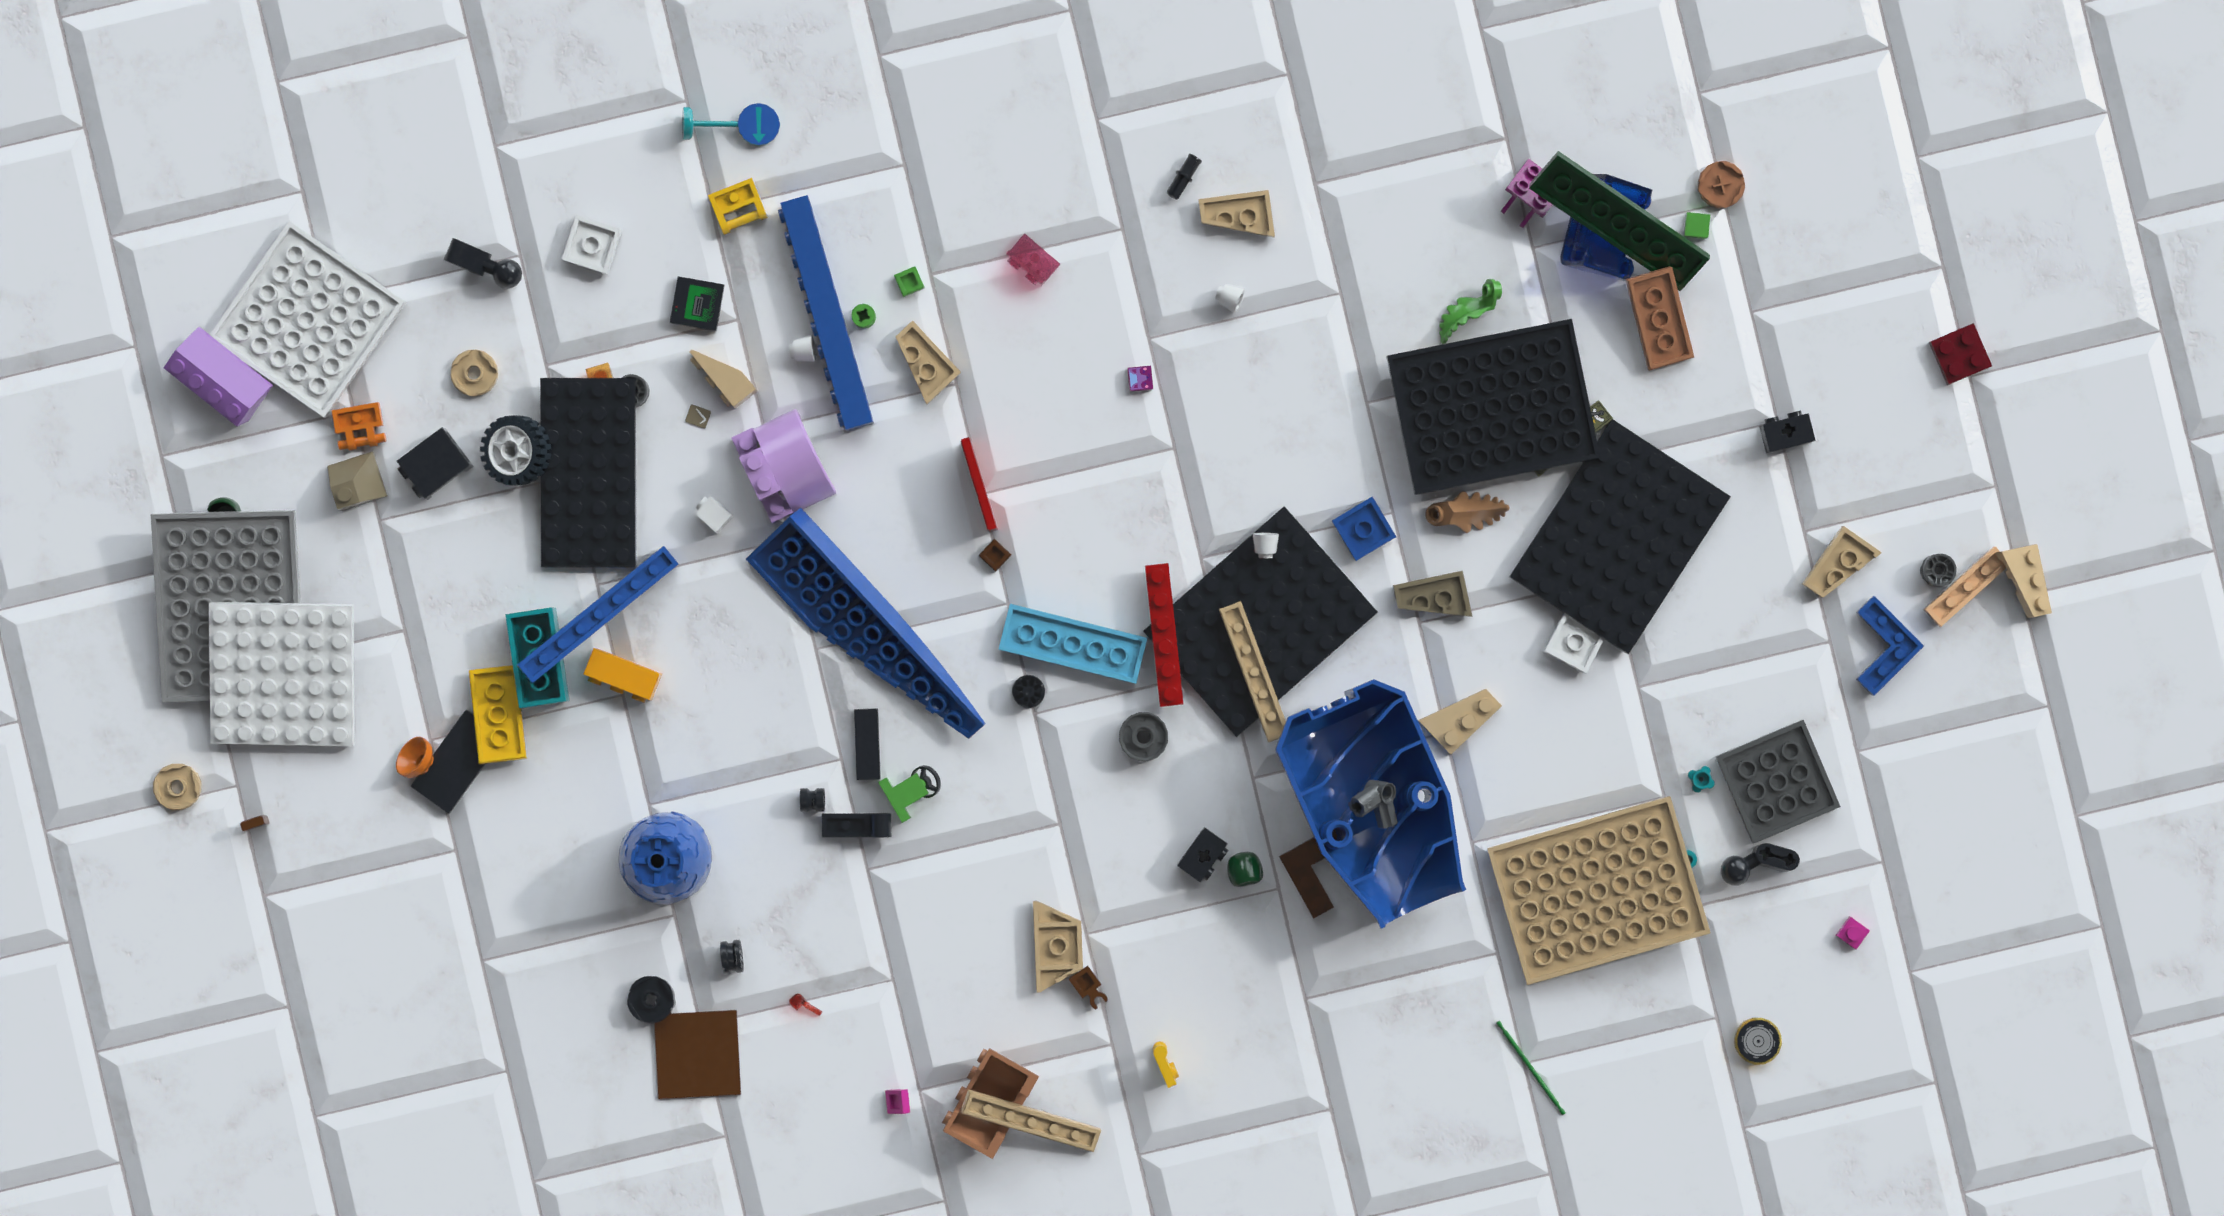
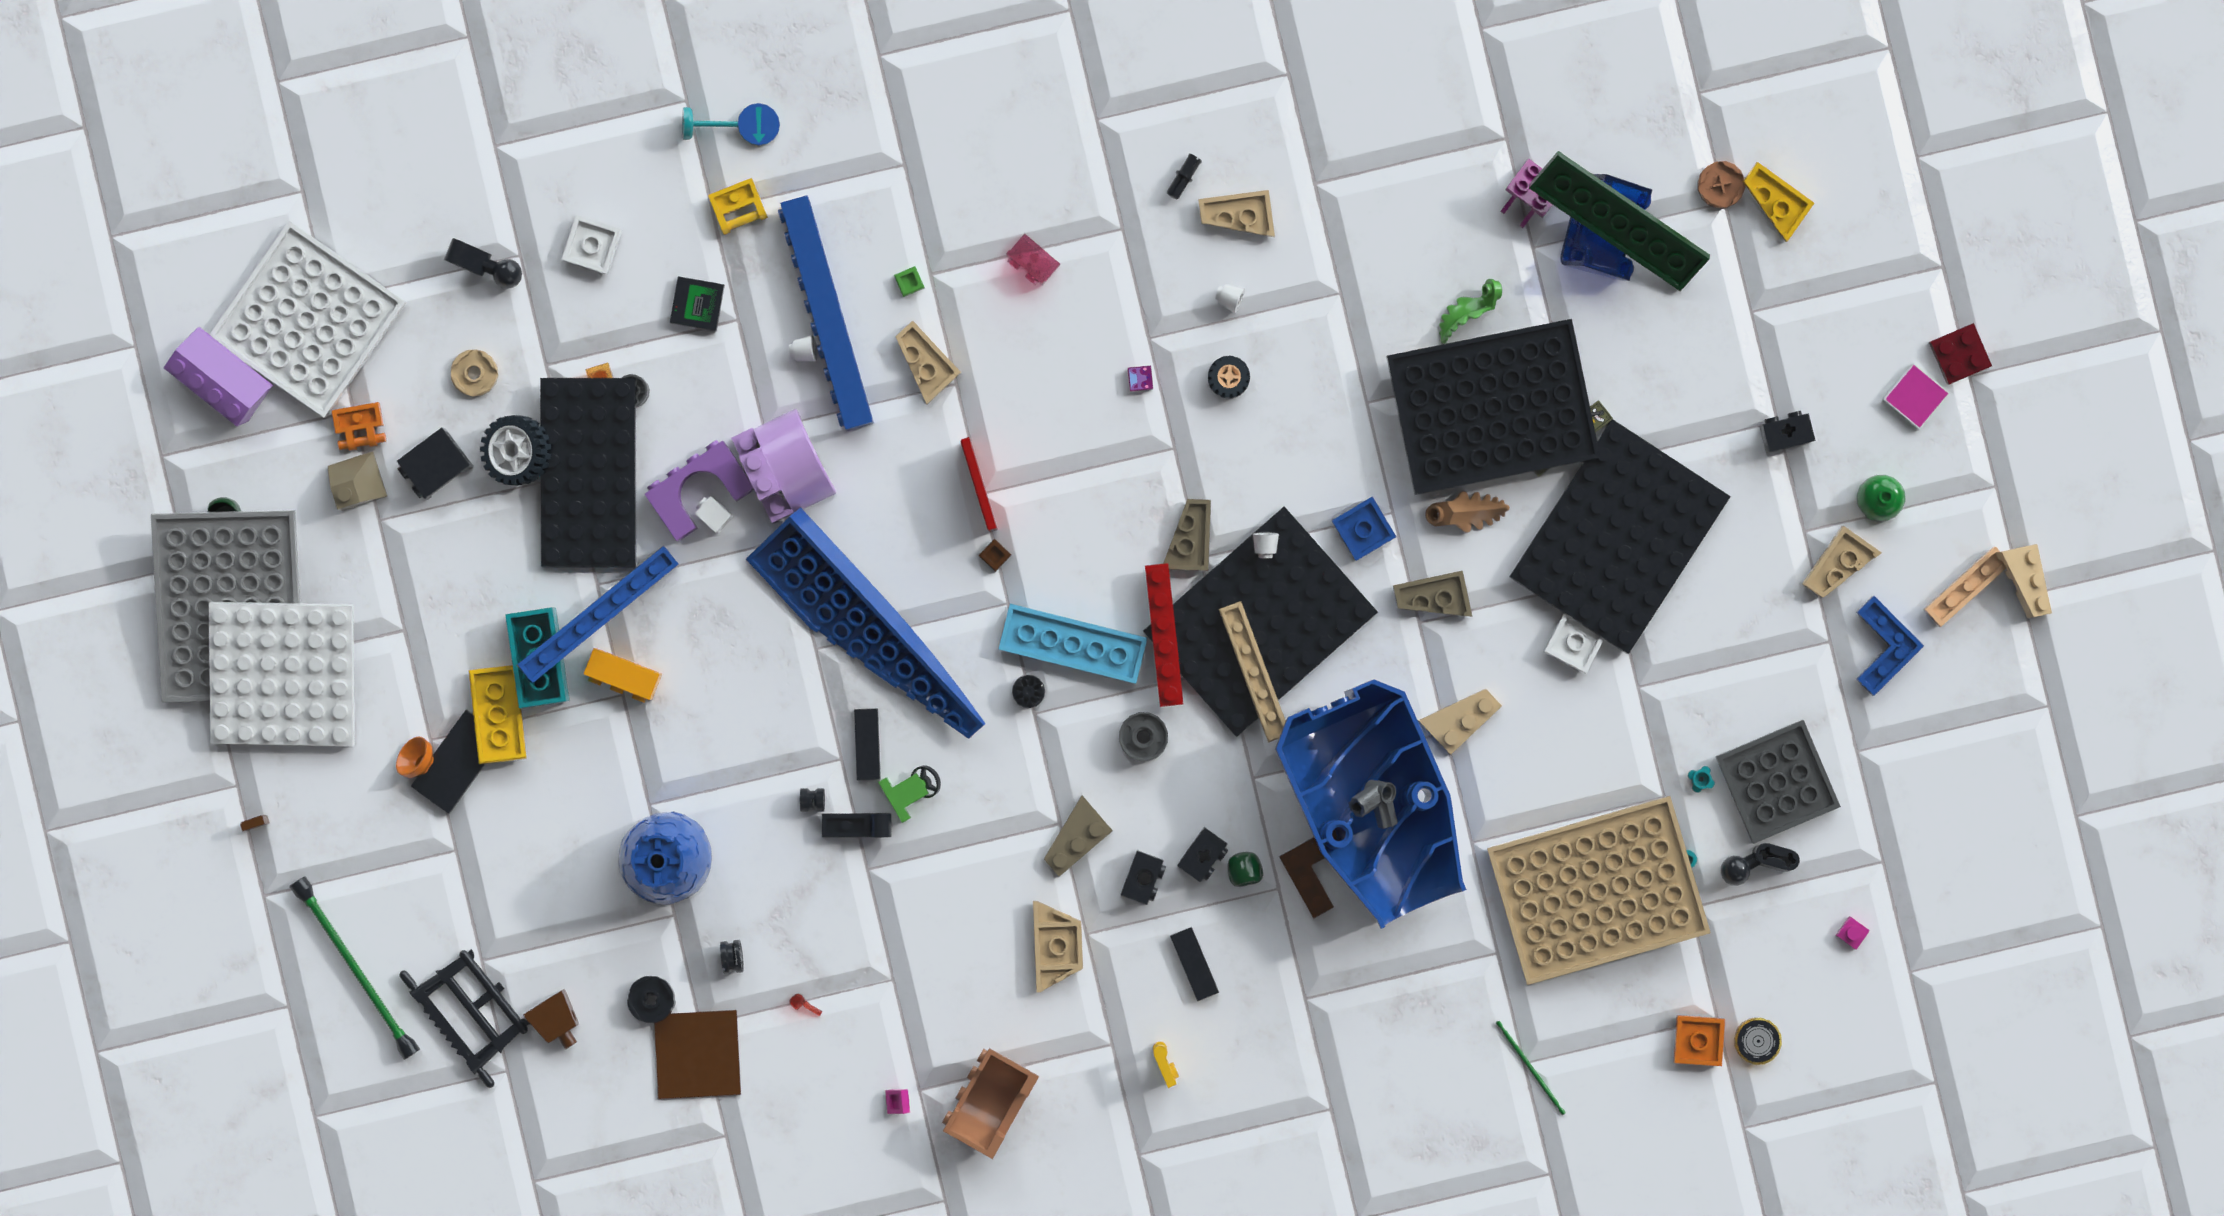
tan tile [153,764,201,810] -> none
dark tan sticker [685,404,711,428] -> none
tan slope [689,350,758,408] -> none
bright green wheel [851,304,876,329] -> none
tan tile [960,1089,1101,1152] -> none
reddish brown plate [1069,965,1108,1010] -> none
nougat tile [1625,266,1694,370] -> none
bright green tile [1684,212,1710,239] -> none
dark grey wheel [1920,554,1957,587] -> none
none -> green hose [289,876,420,1060]
none -> black piece [399,949,530,1088]
none -> reddish brown torso [523,989,579,1050]
none -> medium lavender arch [645,440,754,542]
none -> dark tan wing [1044,795,1113,877]
none -> black brick [1120,850,1166,905]
none -> dark tan wing [1163,499,1211,571]
none -> black tile [1170,926,1219,1002]
none -> black wheel [1208,355,1250,399]
none -> orange plate [1673,1015,1725,1066]
none -> yellow wing [1742,162,1815,242]
none -> green cylinder [1857,475,1905,522]
none -> dark pink tile [1882,363,1950,430]

